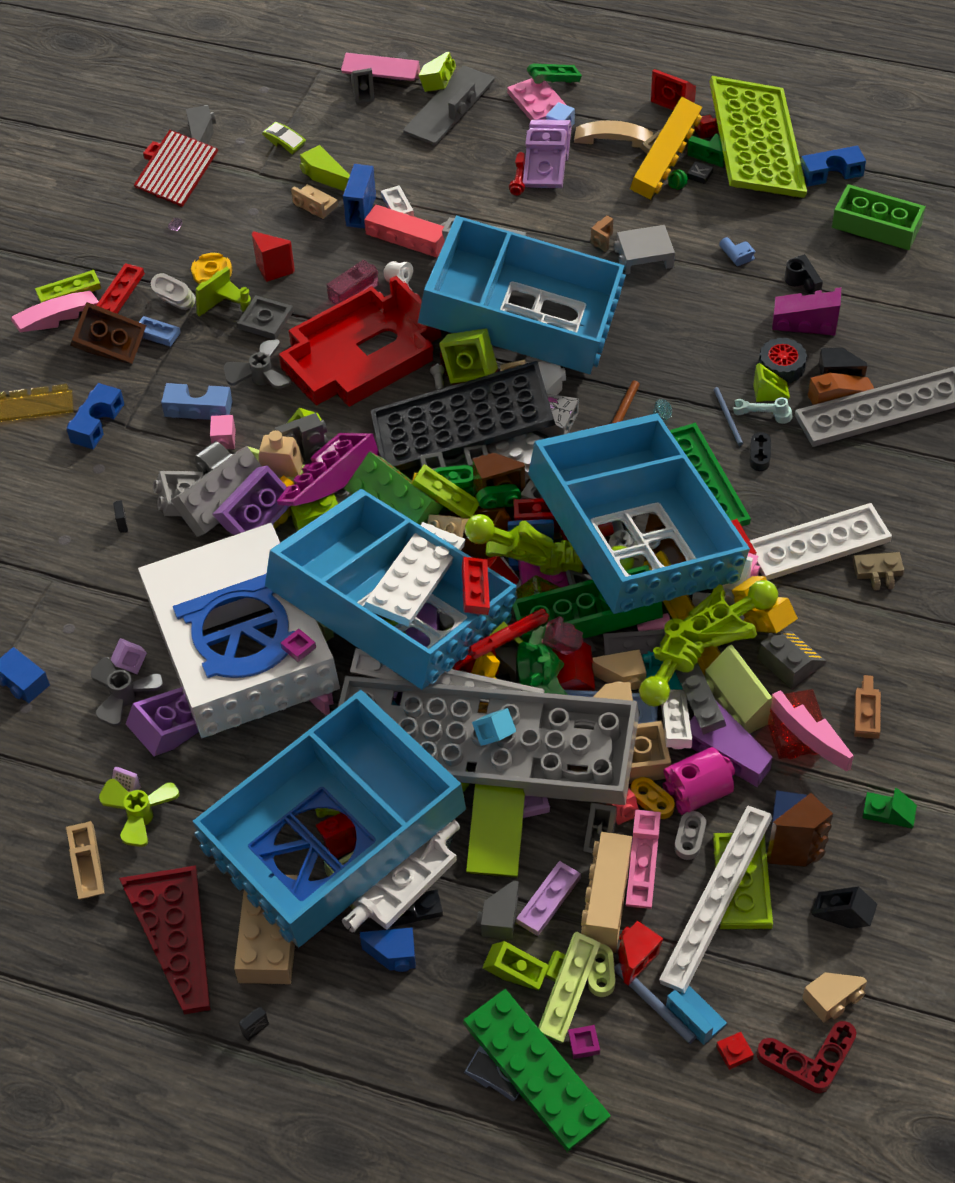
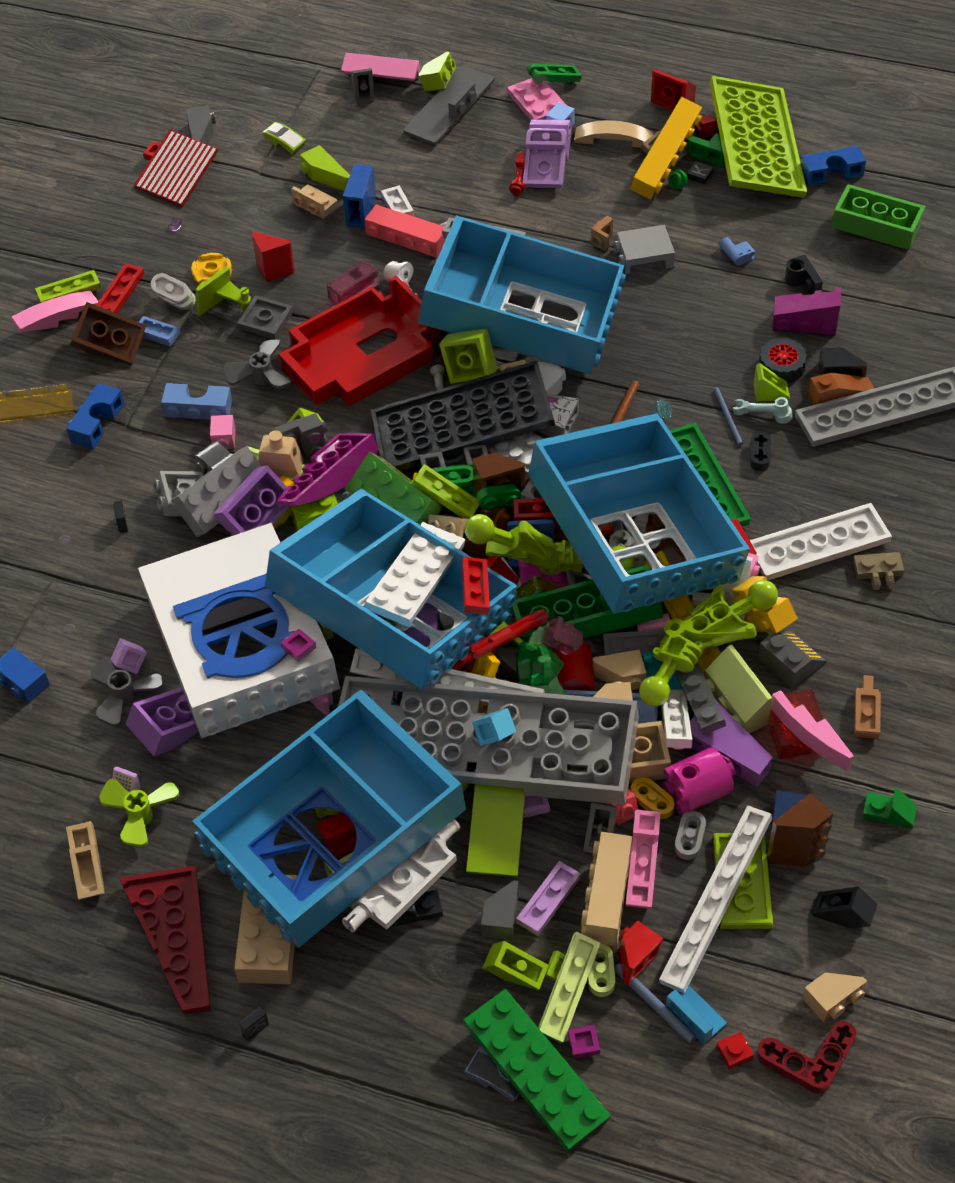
blue slope [360,928,416,972] -> none

